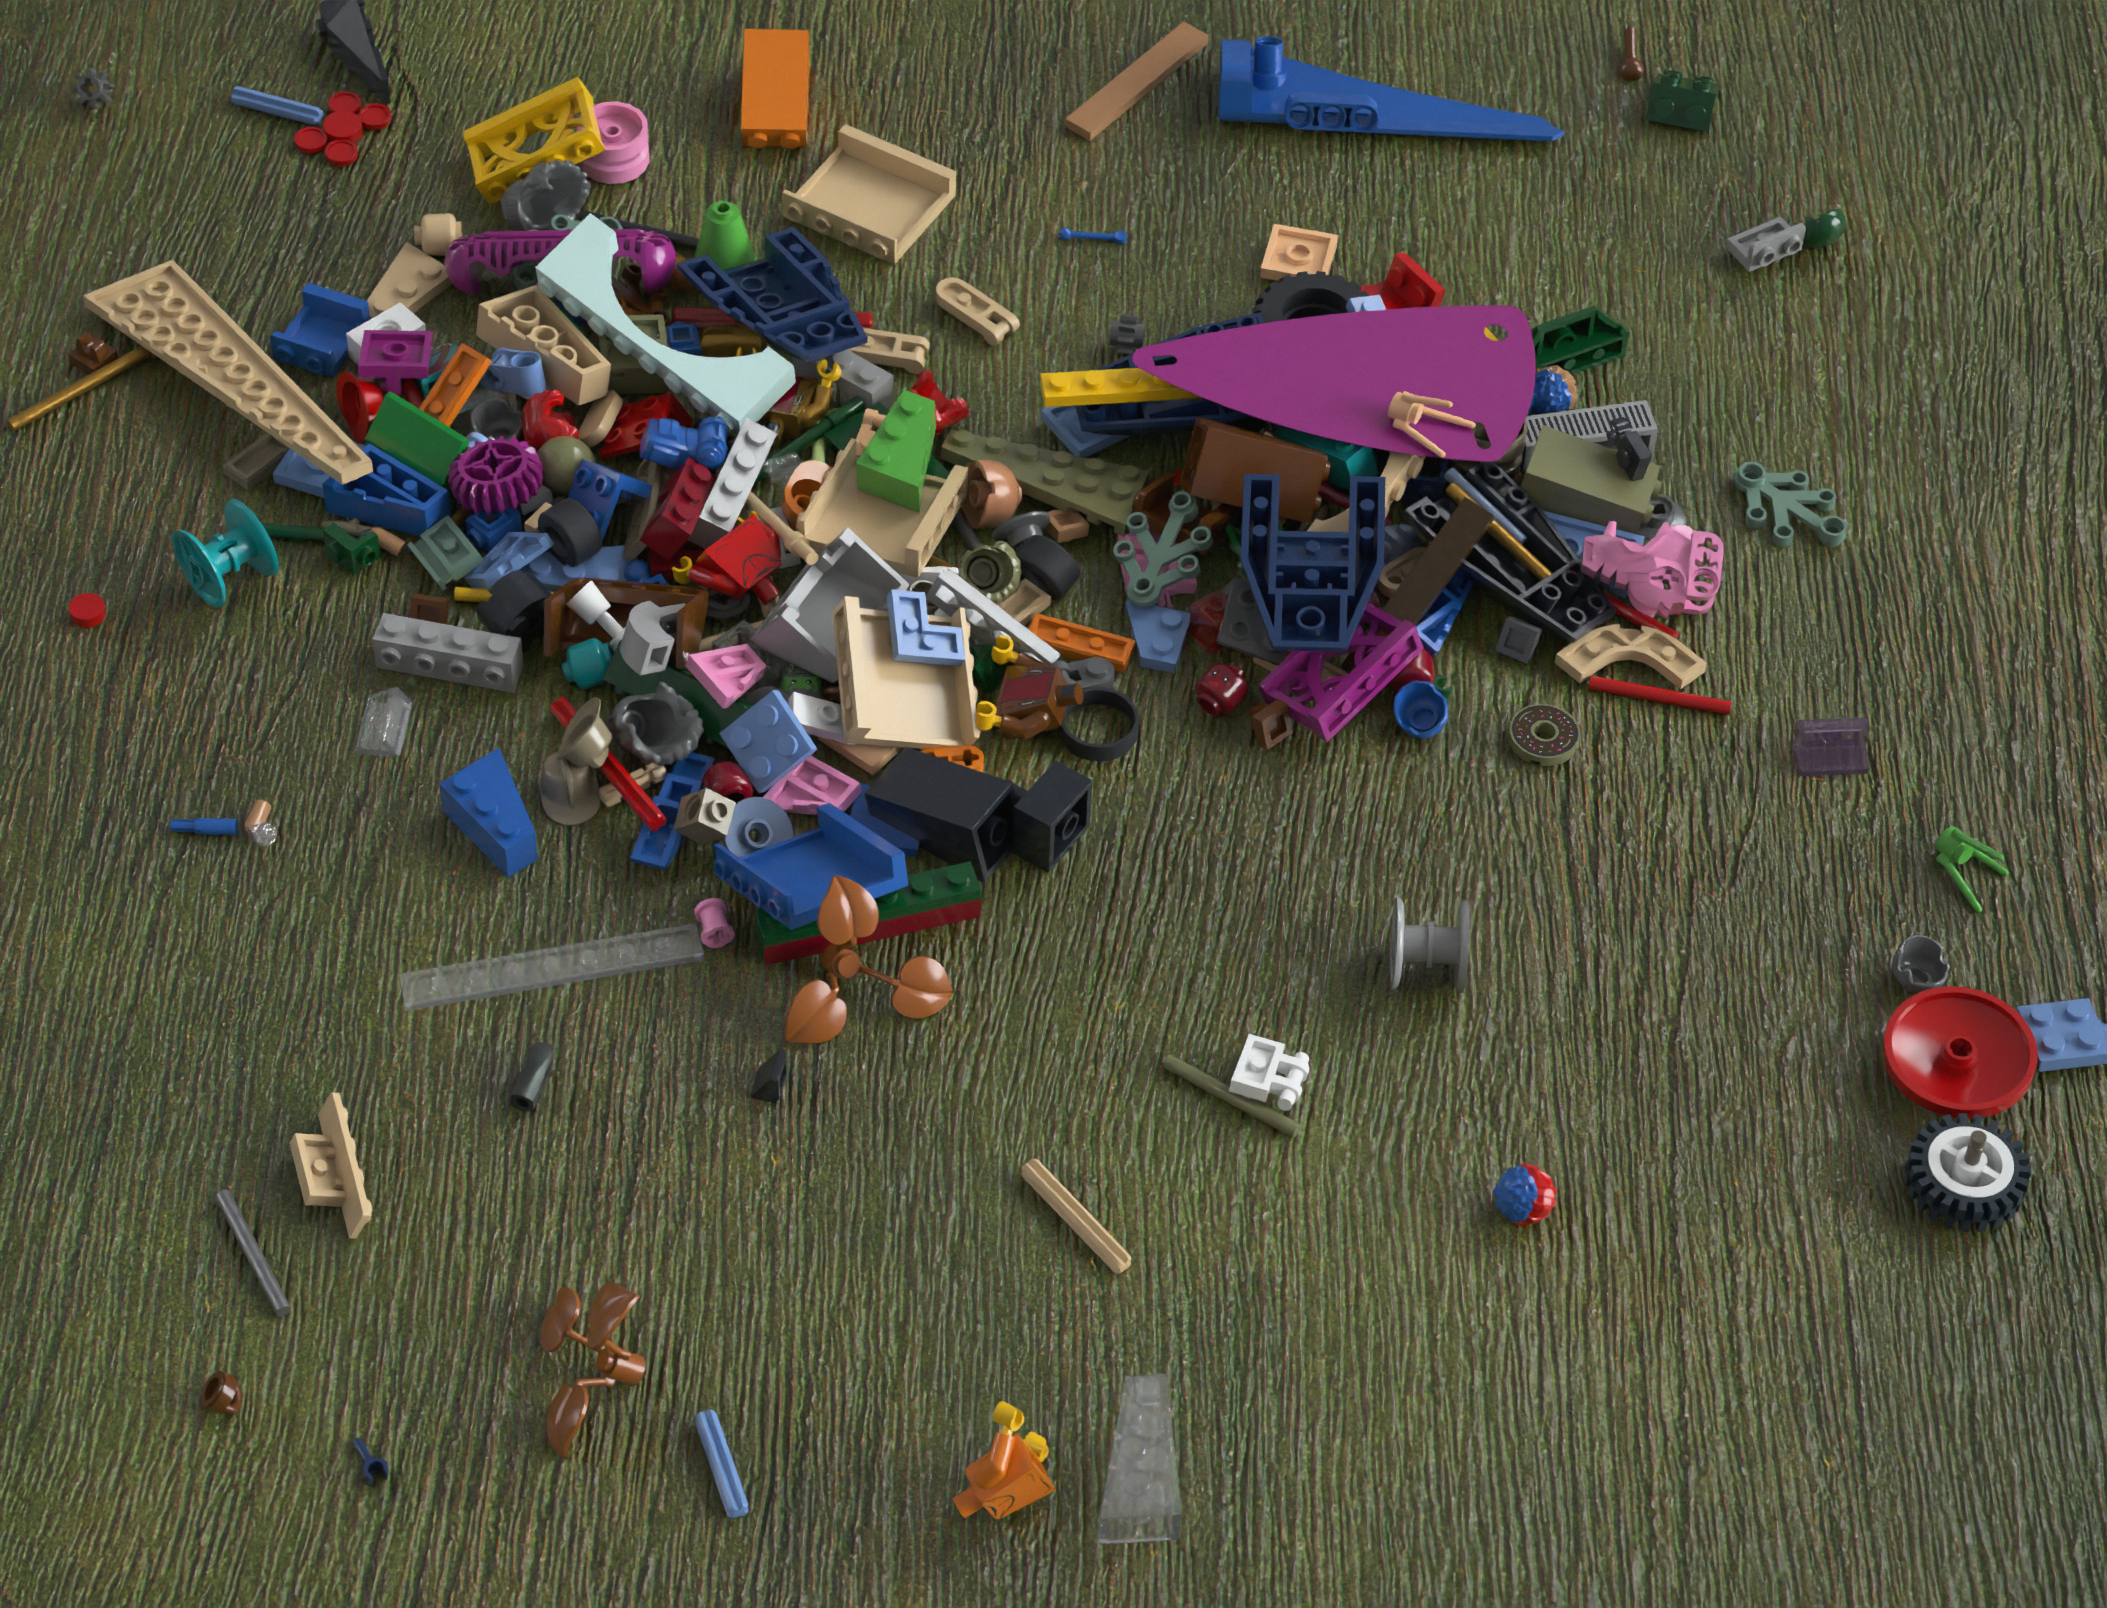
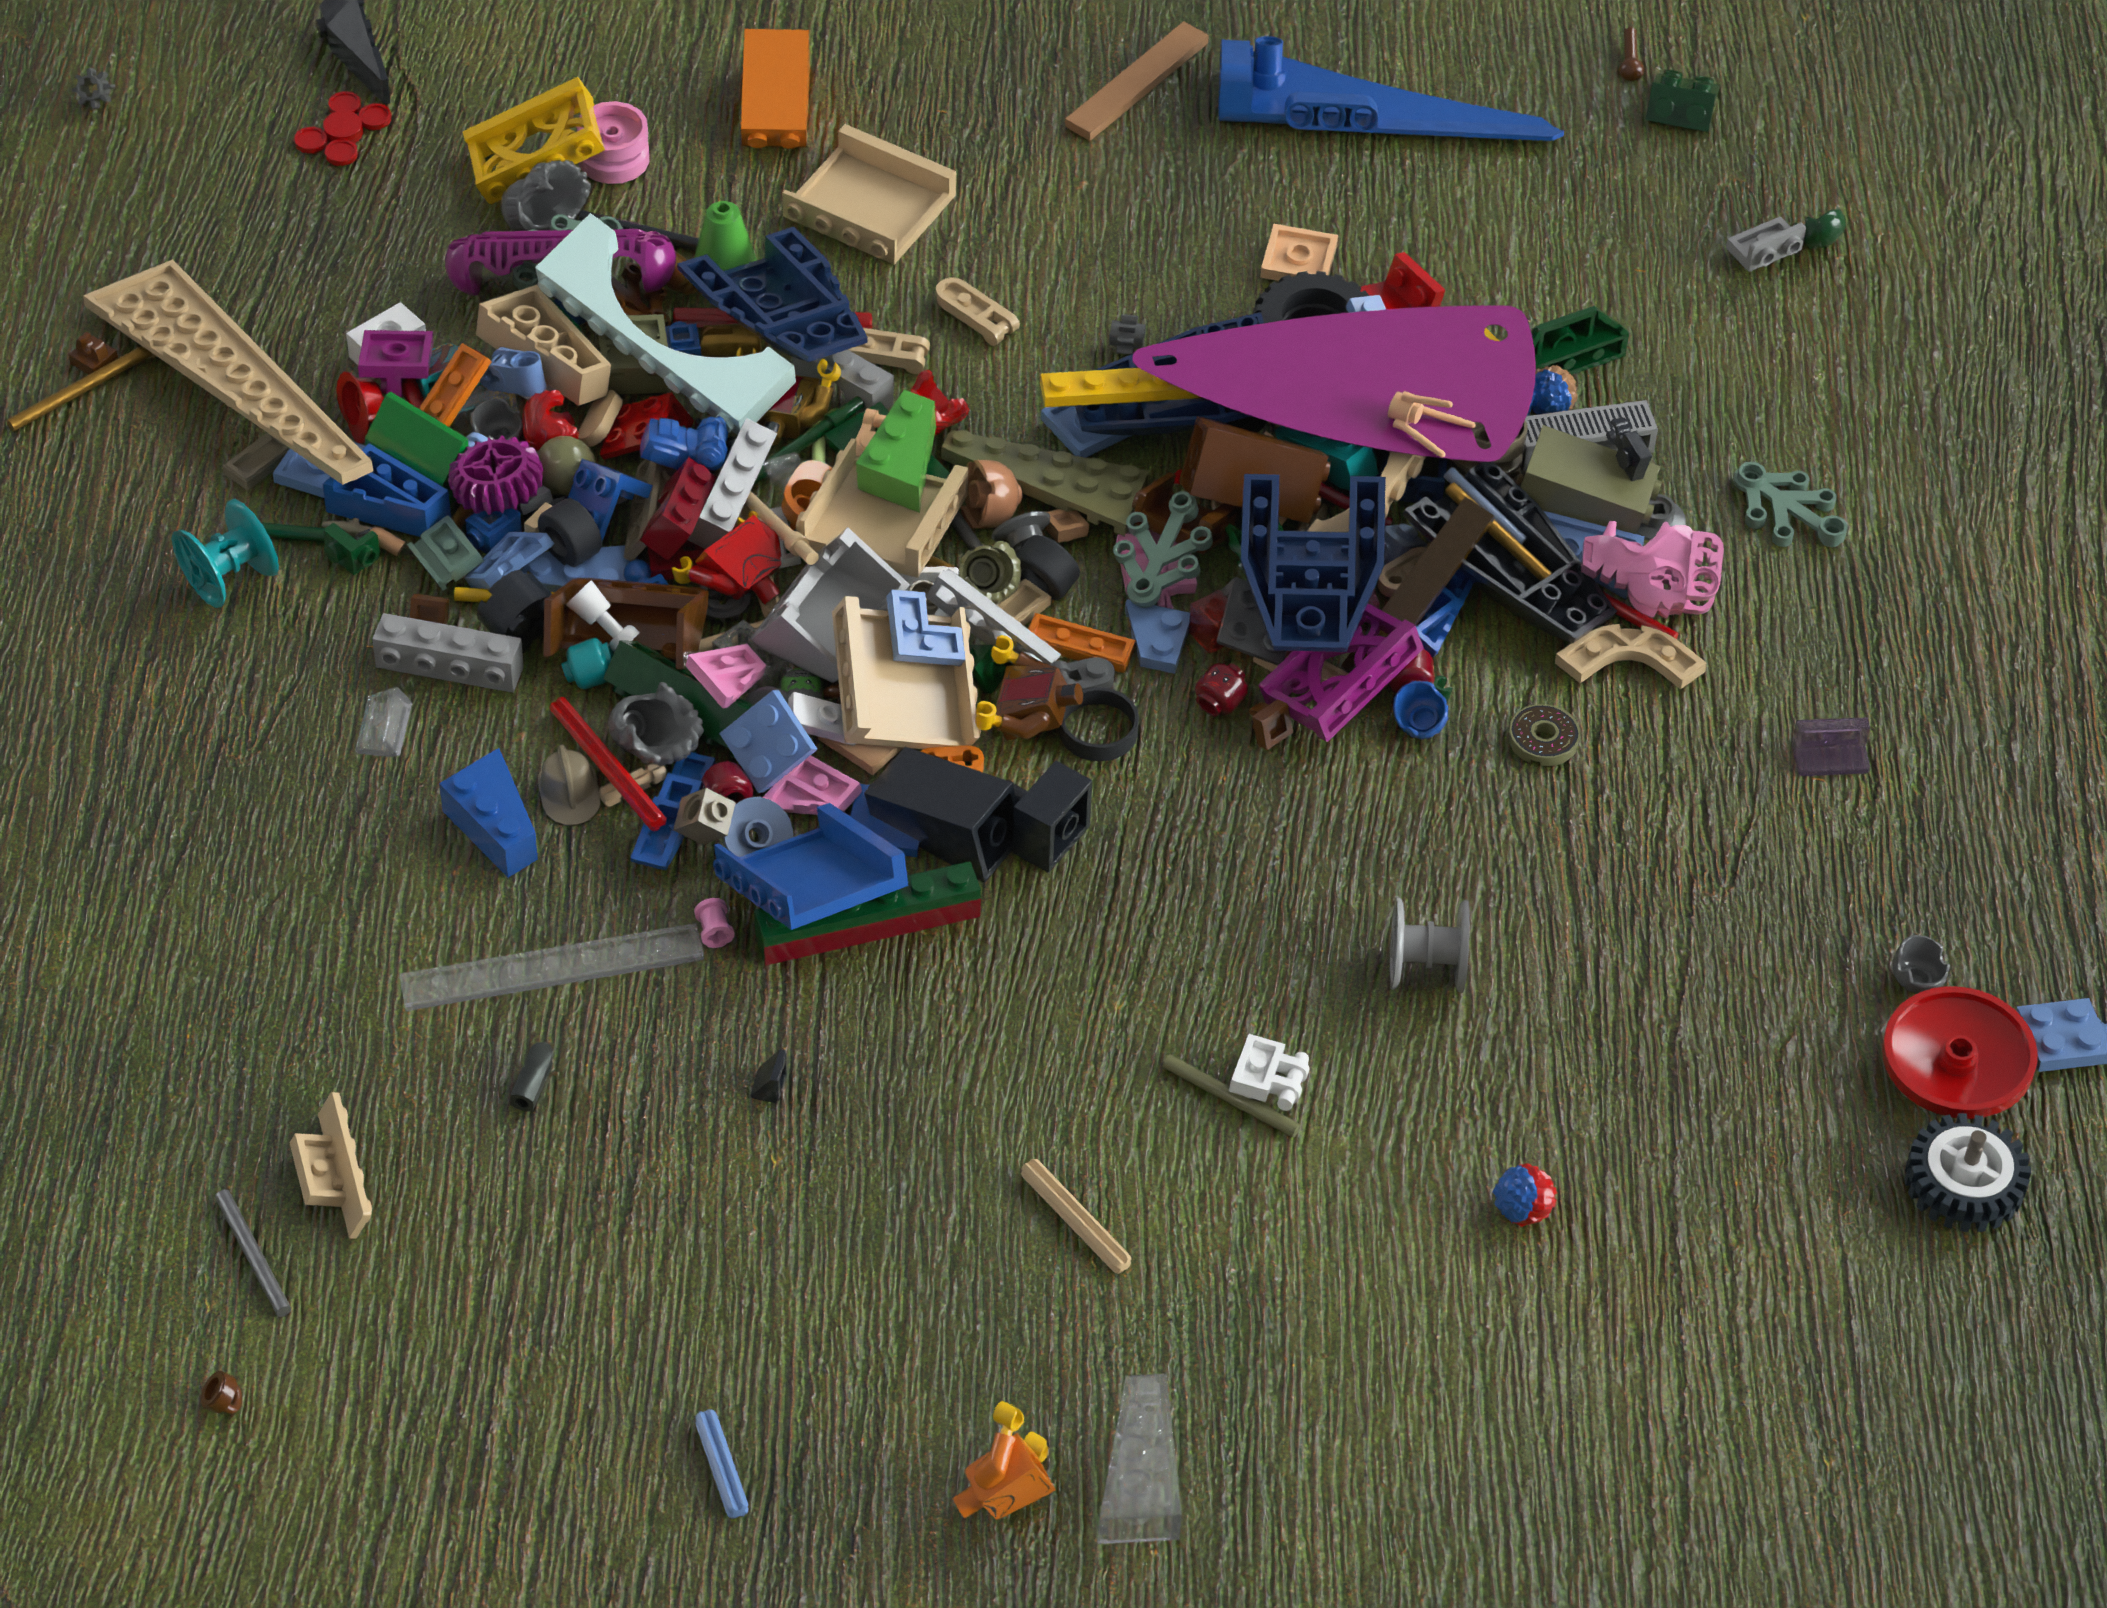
red tile [69,593,106,628] -> none
blue piece [170,818,238,835] -> none
medium blue axle [231,86,323,126] -> none
arm [244,800,277,847] -> none
blue panel [270,283,370,378] -> none
dark blue hand [352,1438,389,1486] -> none
tan wing [367,242,452,319] -> none
tan head [414,213,462,257] -> none
dark orange plant [540,1282,645,1458] -> none
dark tan piece [556,697,612,768] -> none
light grey arch [620,601,686,675] -> none
dark orange plant [784,875,953,1043] -> none
blue hinge [1058,227,1127,245] -> none
dark grey tile [1495,616,1542,664] -> none
red bar [1588,675,1732,715] -> none
bright green plant [1935,826,2009,913] -> none

